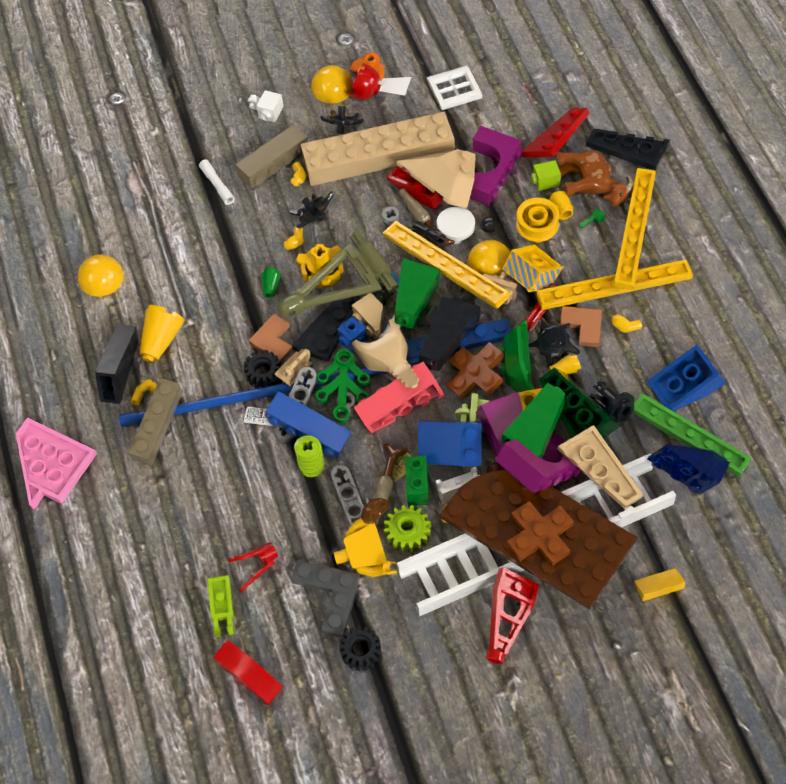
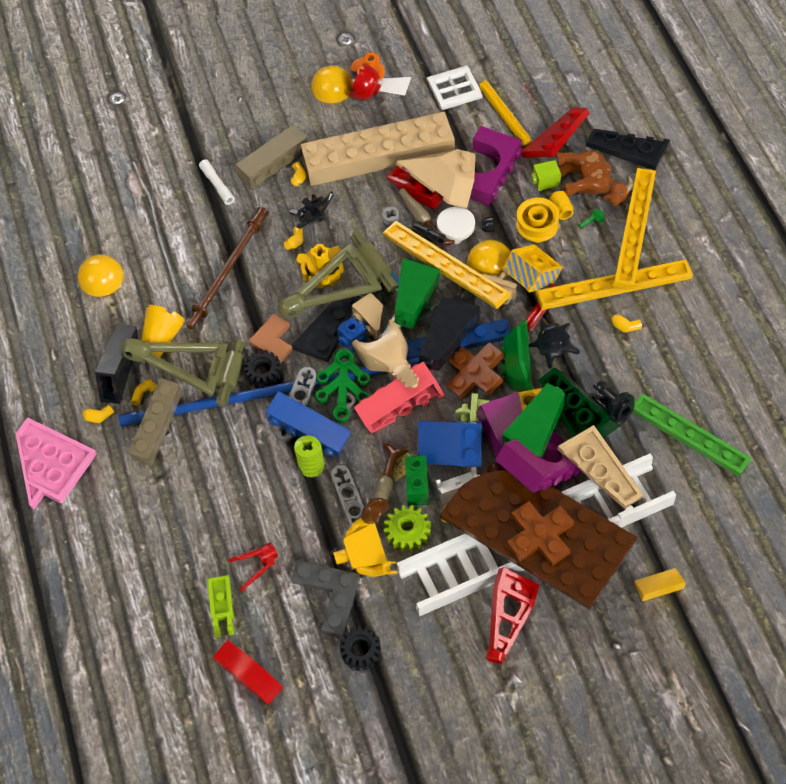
white sticker [243,407,273,426] -> none
white brick [248,90,283,122] -> none
green cone [261,267,281,298] -> none
tan hinge [274,349,312,387] -> none
black piece [320,105,364,134] -> none
yellow cone [549,354,581,374] -> none
nougat tile [560,306,602,347] -> none
blue slope [647,344,727,411] -> none
clear blue slope [647,444,730,495] -> none
none -> yellow arm [82,405,114,423]
none -> olive piece [121,338,245,407]
none -> reddish brown bar [186,207,269,329]
none -> yellow axle [479,80,531,147]

